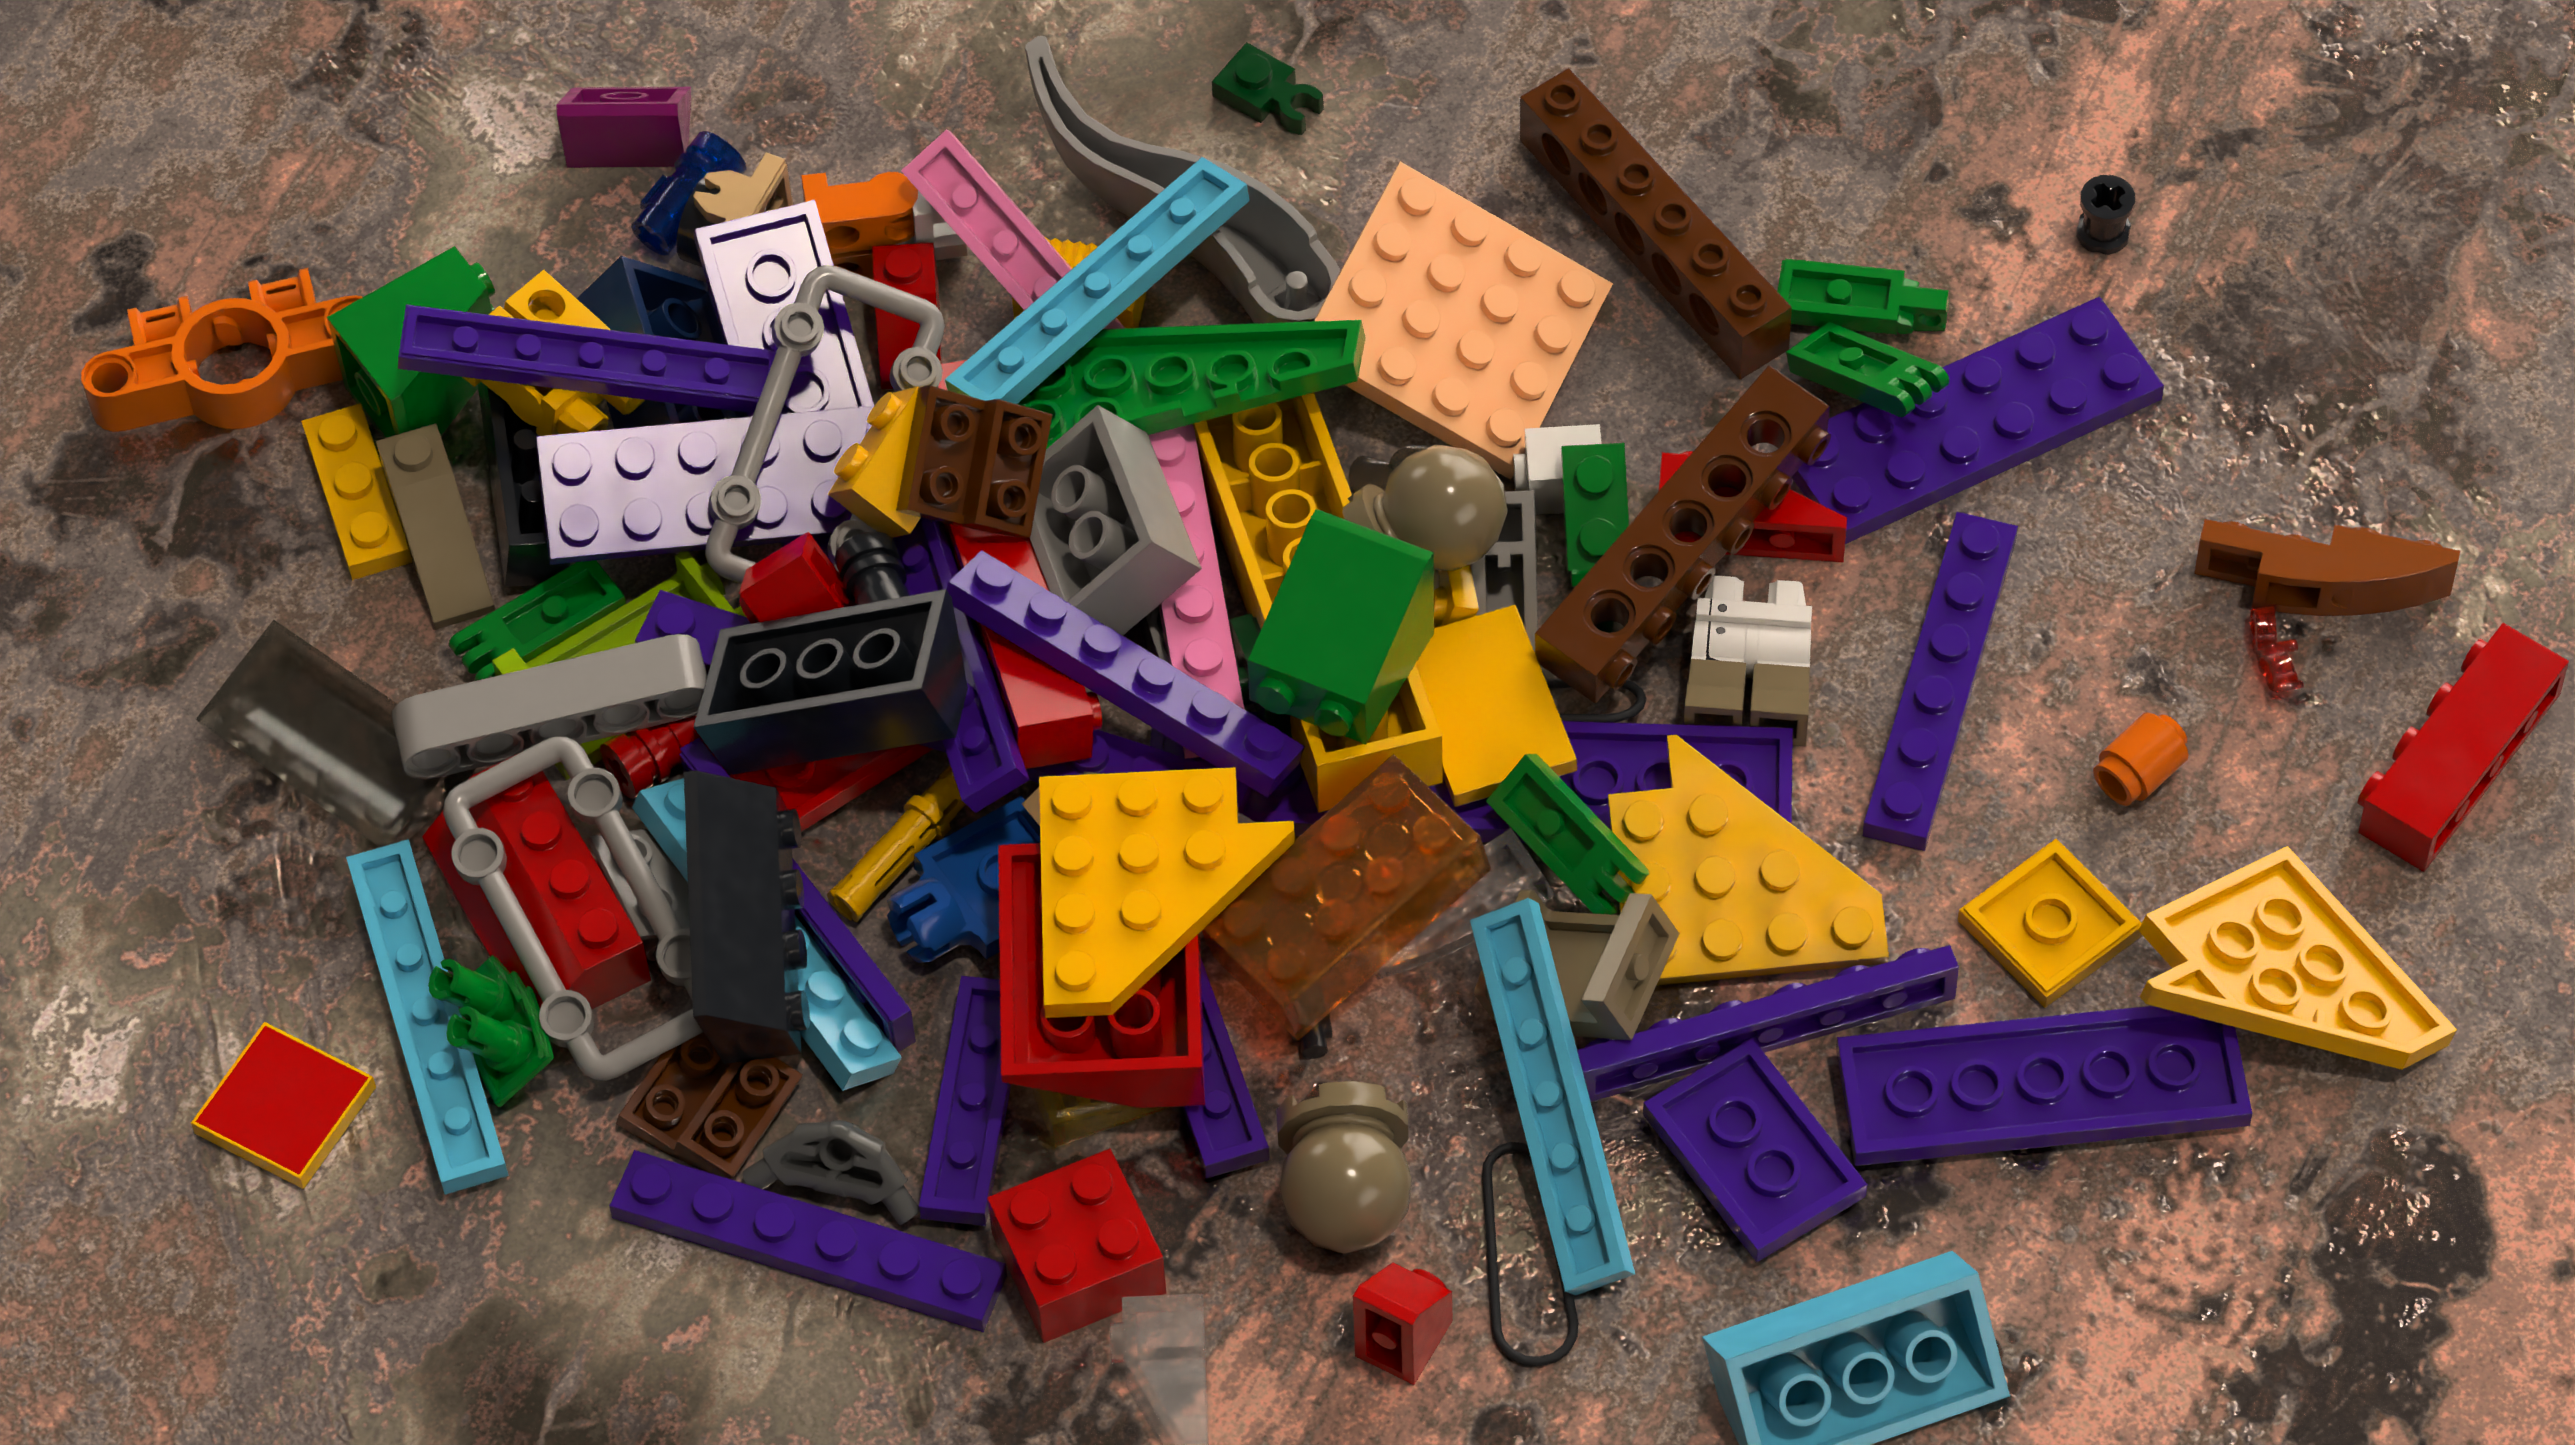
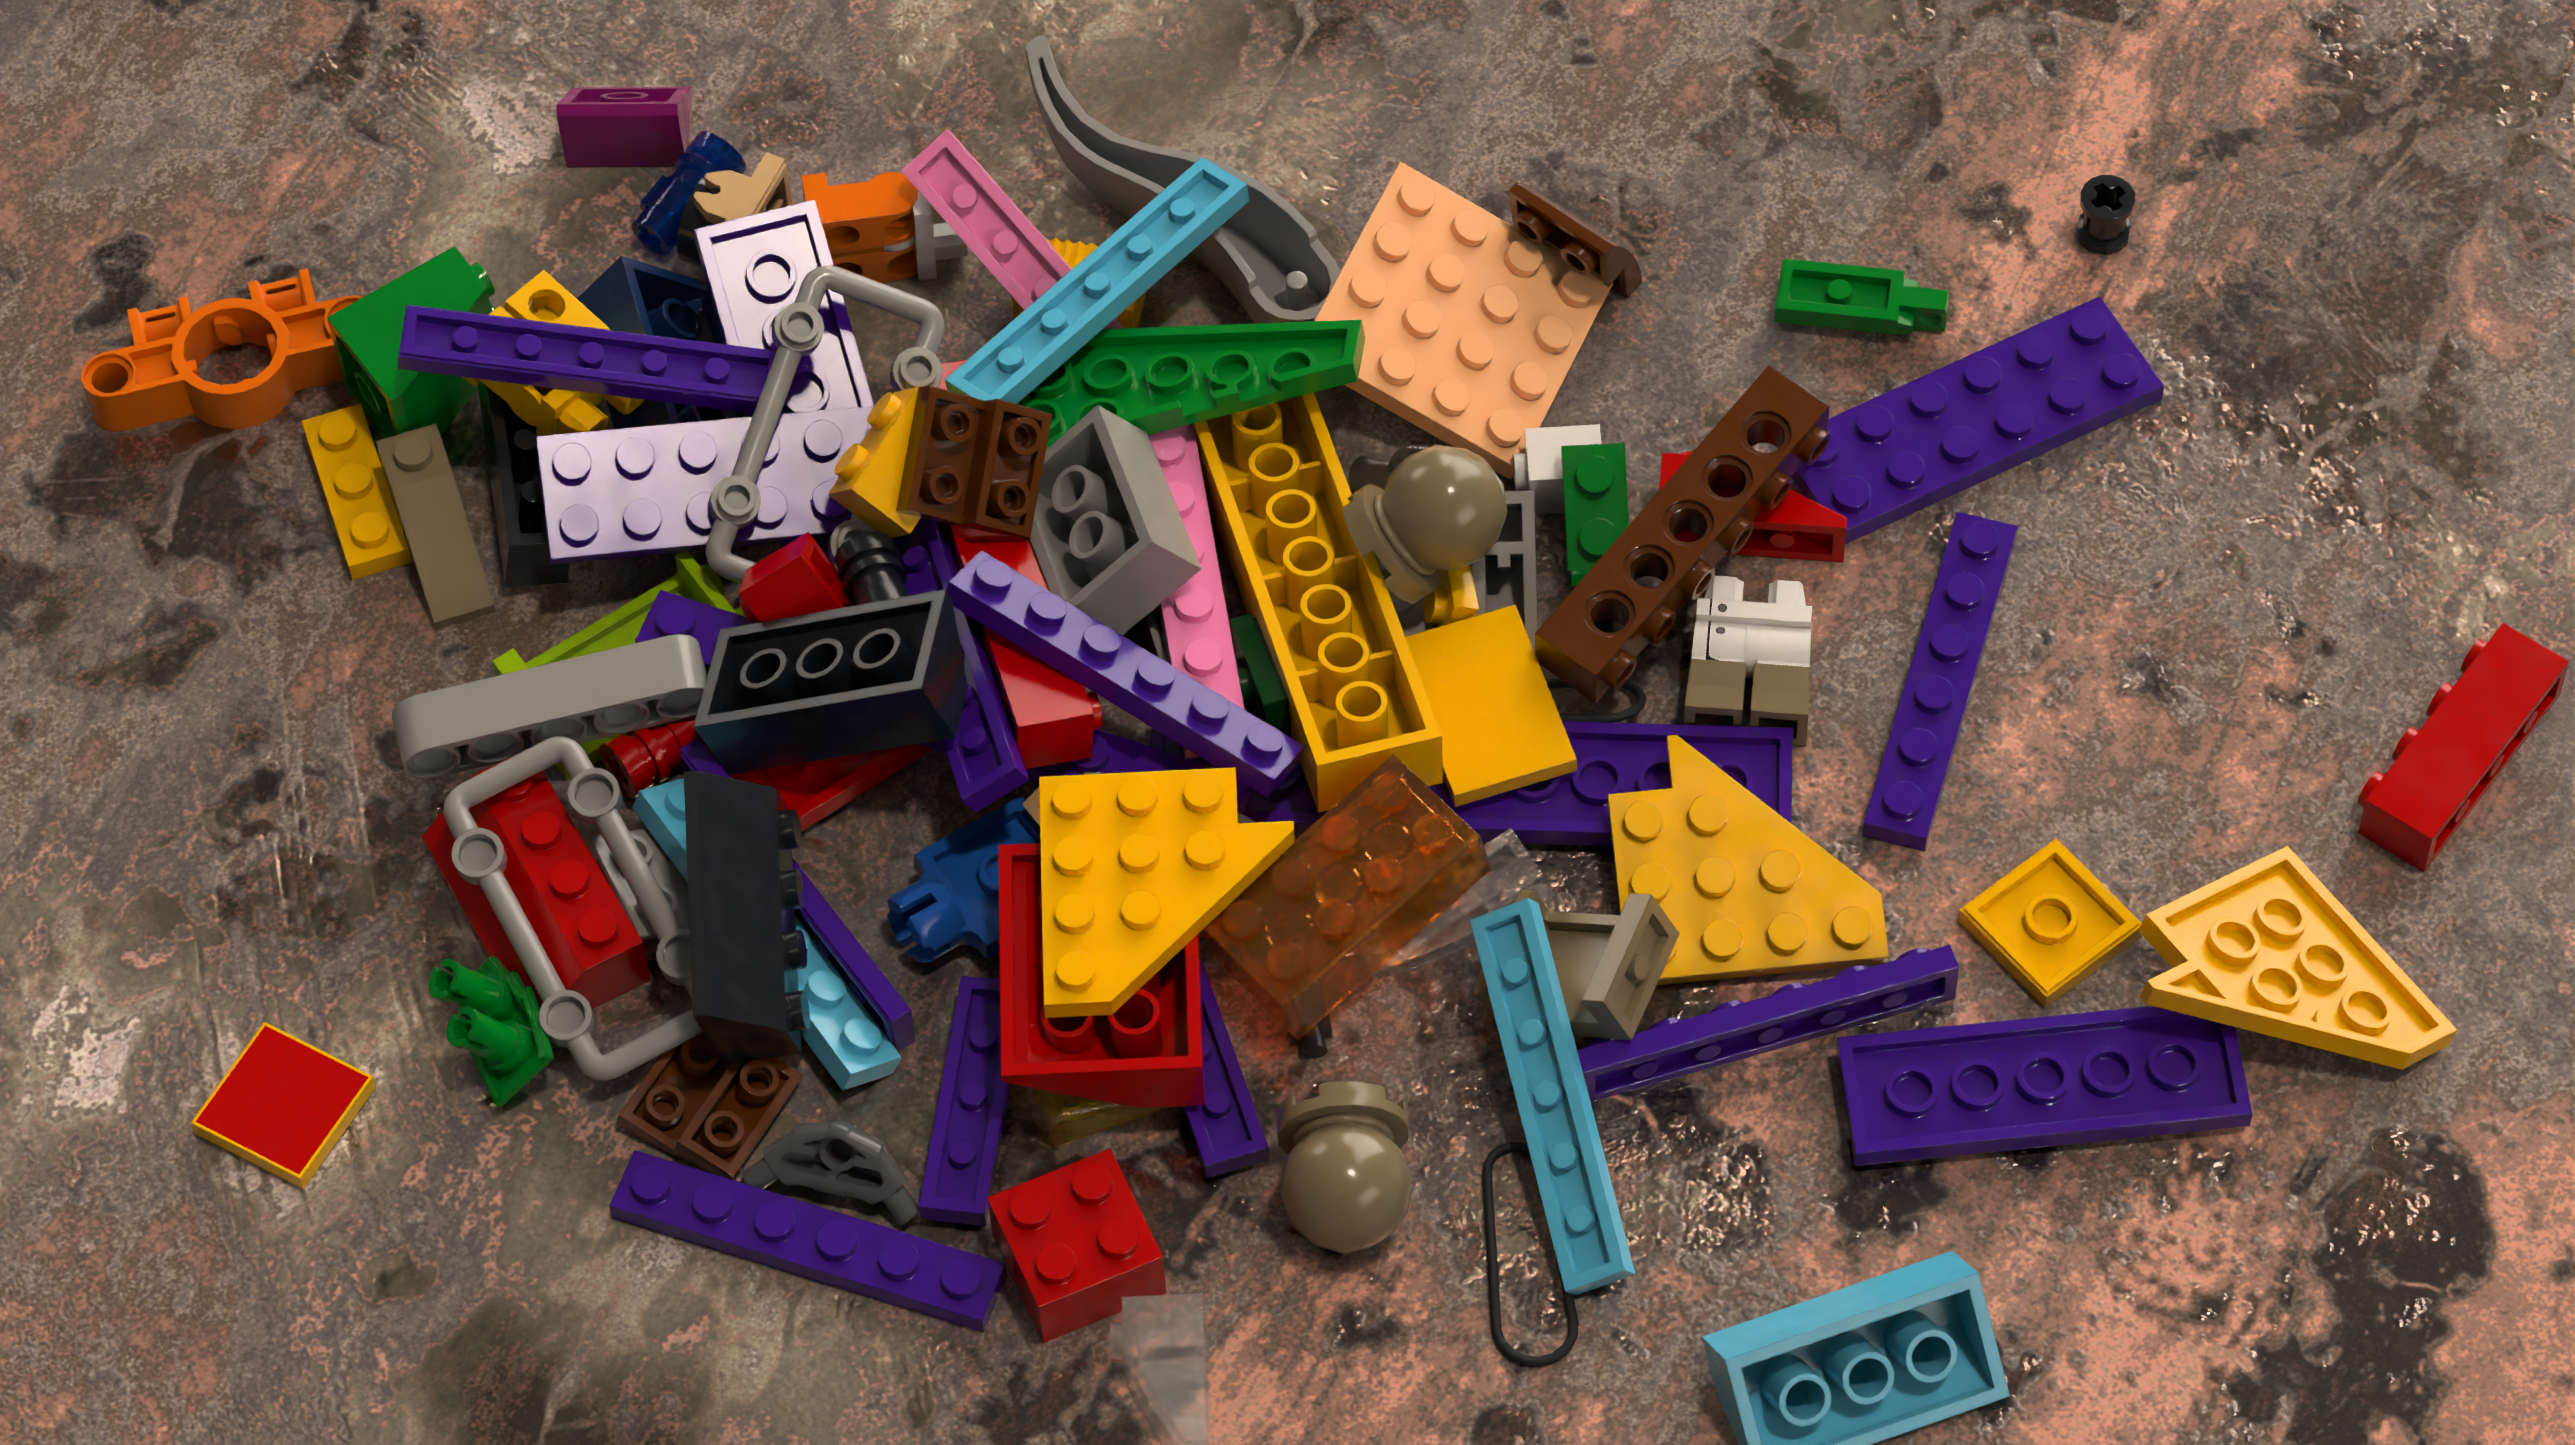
clear smoke slope [196,620,476,848] -> none
medium azure plate [346,839,509,1195] -> none
green hinge [448,560,626,681] -> none
yellow pin [827,764,966,922] -> none
red slope [872,242,942,389] -> none
dark green plate [1212,42,1324,135] -> none
green slope [1248,509,1434,744] -> none
red slope [1353,1263,1453,1385] -> none
green hinge [1486,754,1649,915] -> none
reddish brown brick [1520,68,1792,380] -> none
dark purple plate [1643,1038,1867,1262] -> none
green hinge [1786,322,1950,417] -> none
orange brick [2093,712,2189,806] -> none
dark orange slope [2194,519,2460,616] -> none
clear red piece [2249,604,2304,693] -> none
none -> reddish brown slope [1509,182,1642,299]

